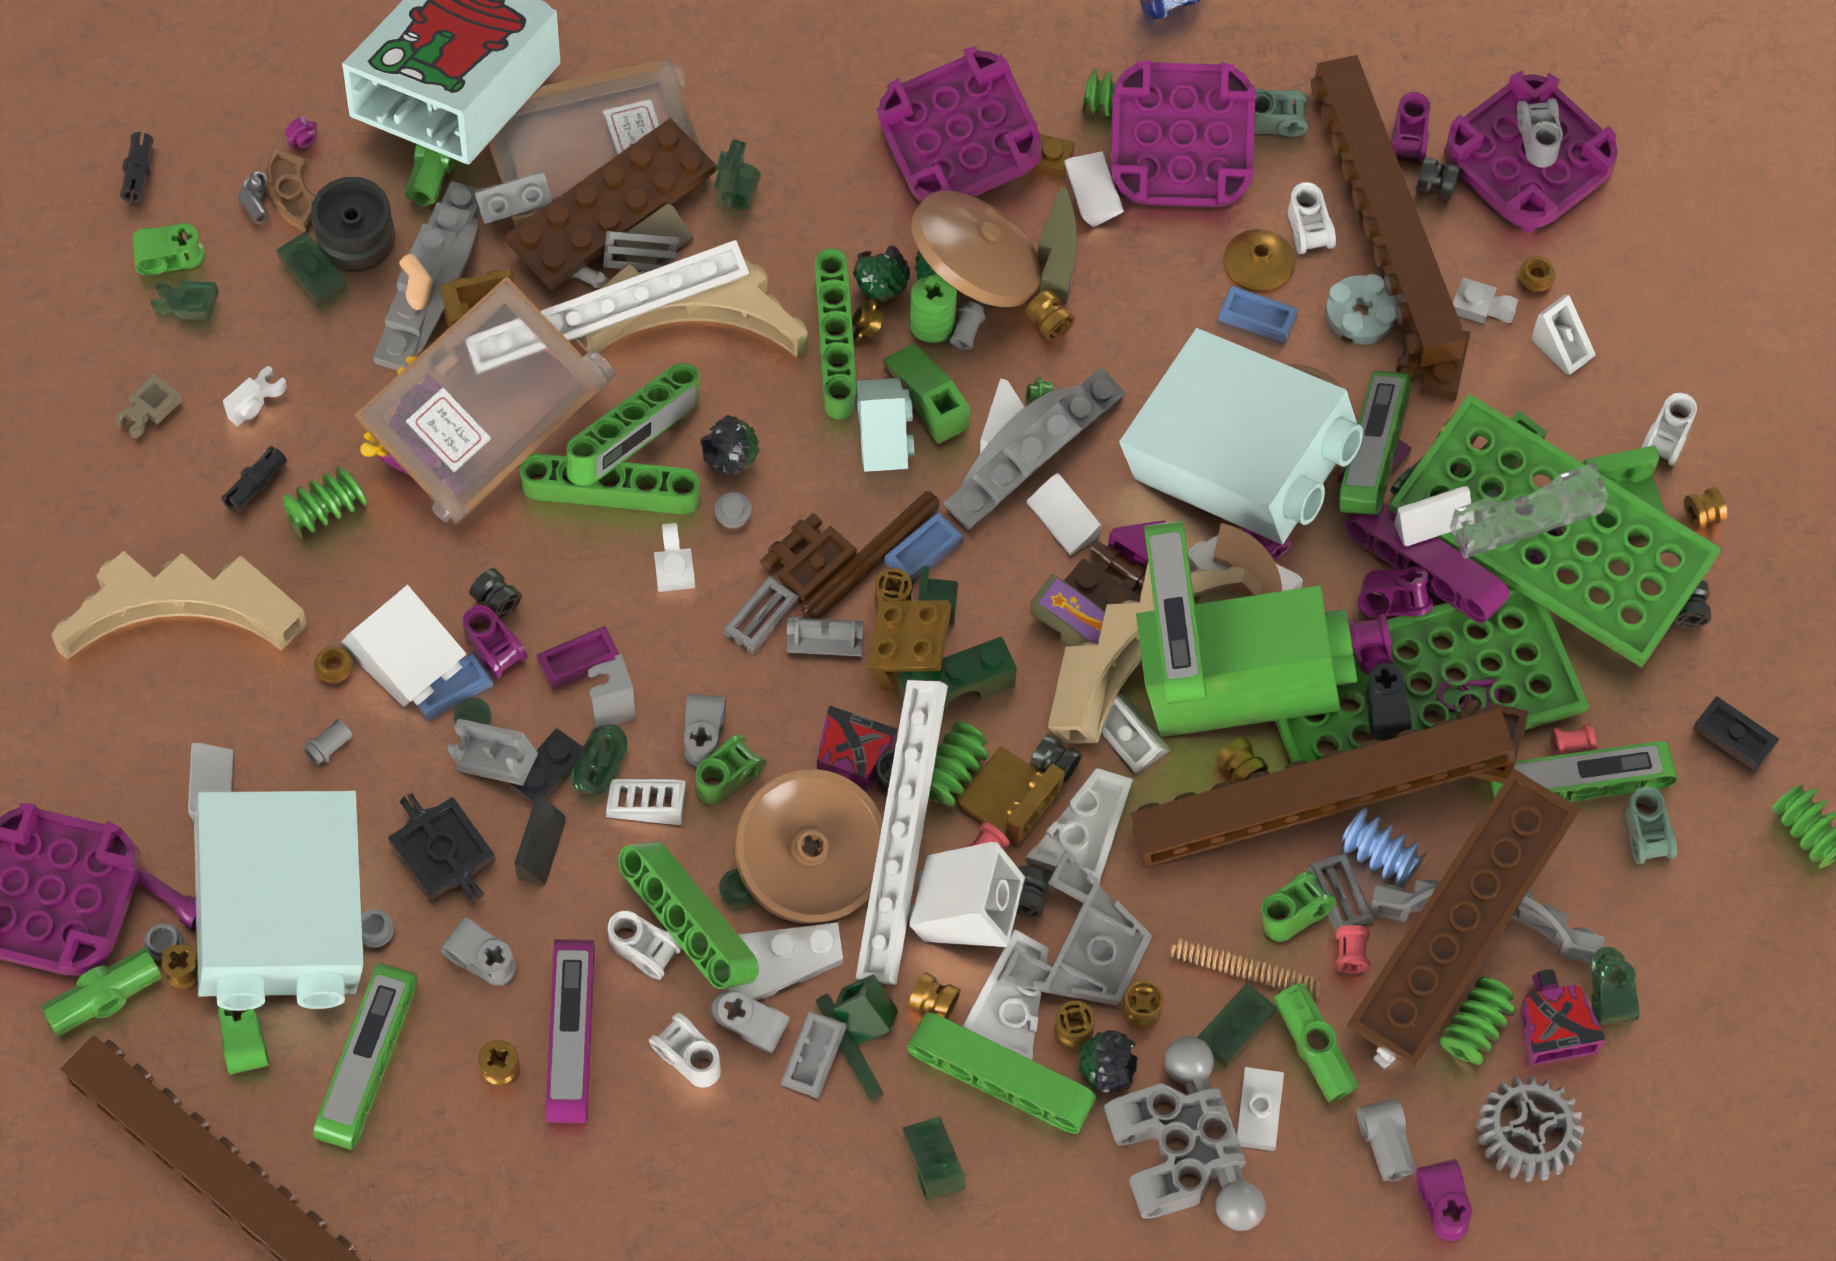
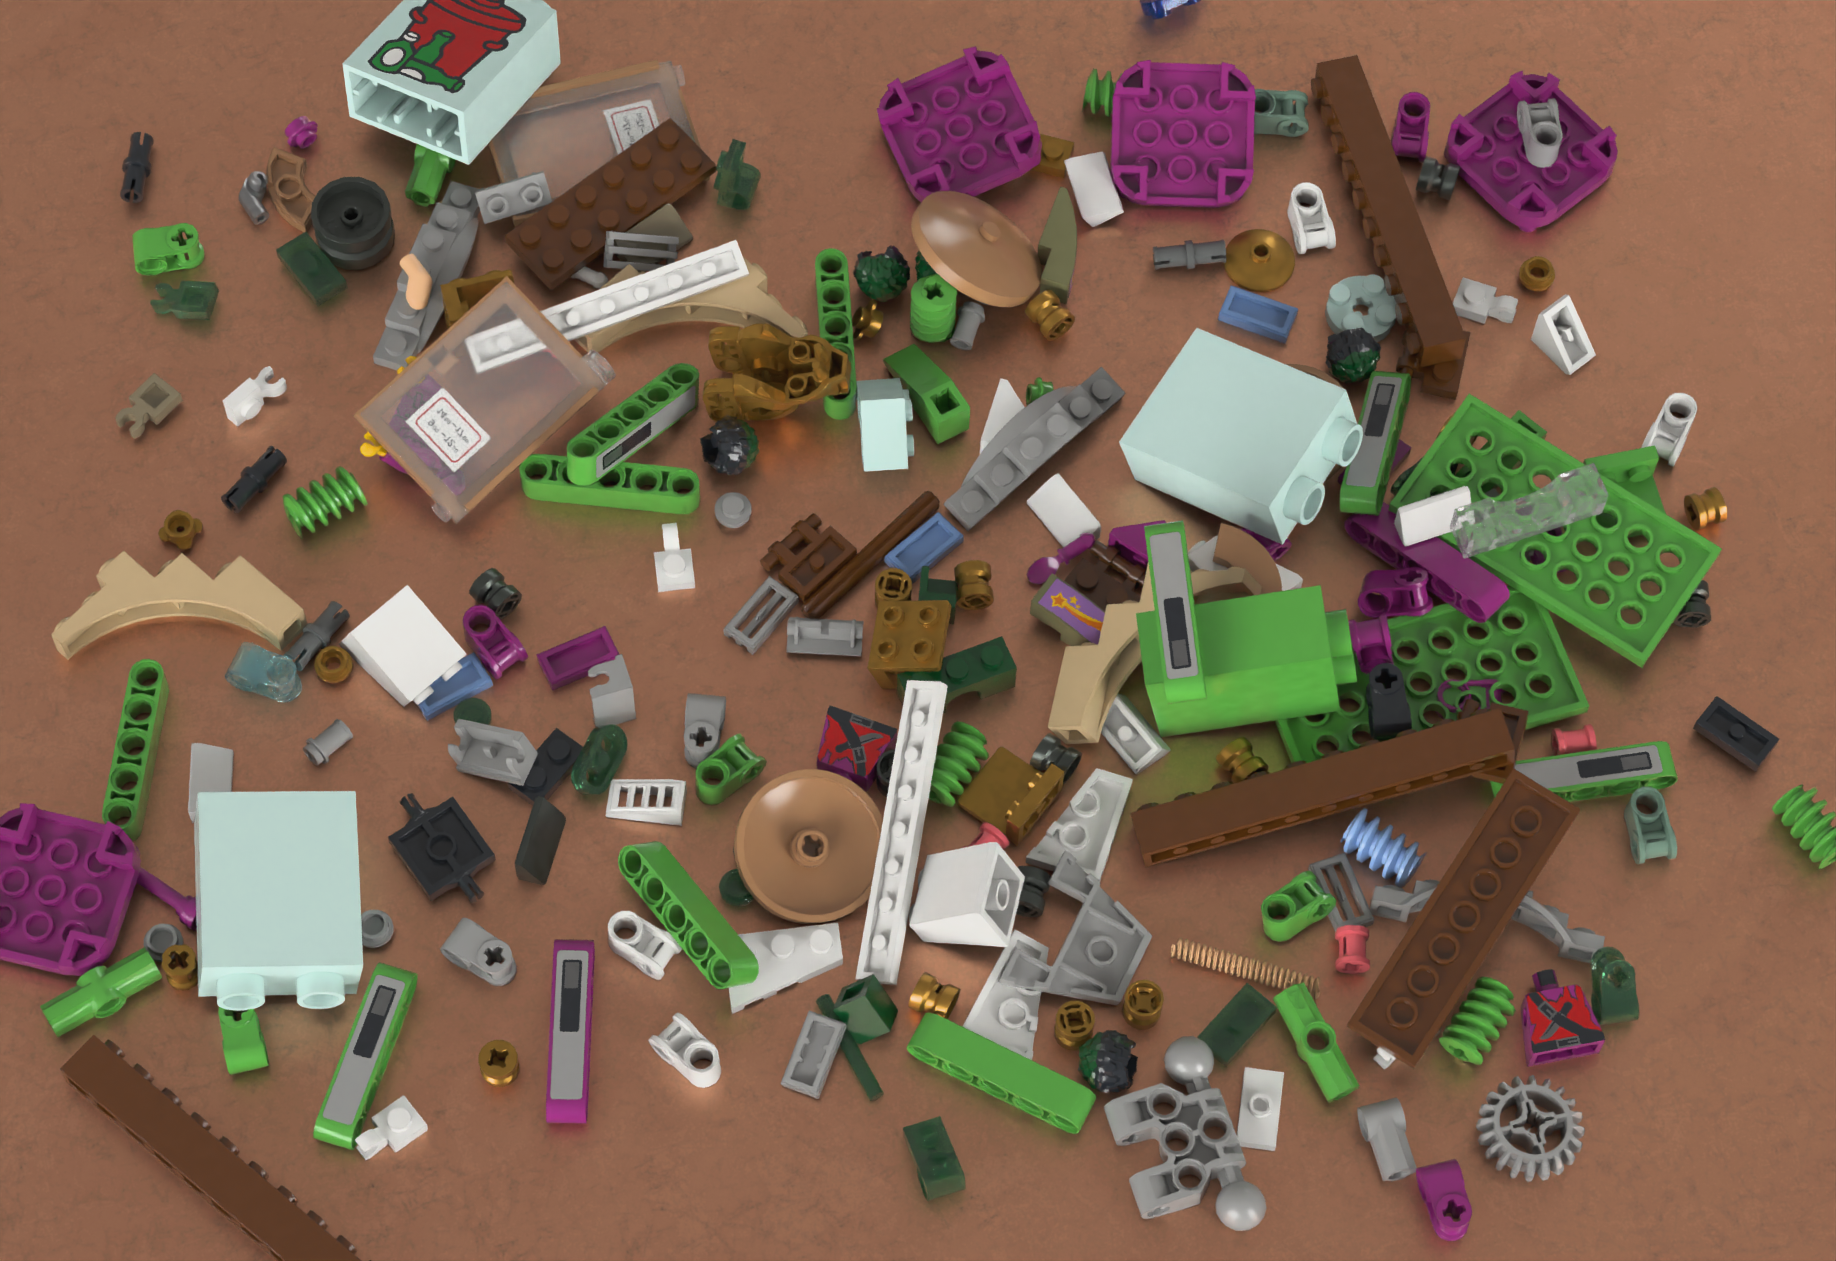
light grey piece [711,992,790,1053] -> none
none -> bright green beam [102,659,169,842]
none -> pearl gold plate [158,510,203,550]
none -> clear light blue piece [225,642,302,703]
none -> dark grey pin [283,601,350,671]
none -> white plate [355,1095,428,1160]
none -> pearl gold animal [703,323,851,422]
none -> pearl gold wheel [954,560,994,610]
none -> magenta piece [1026,532,1095,584]
none -> dark grey pin [1153,240,1227,270]
none -> piece [1325,328,1381,384]

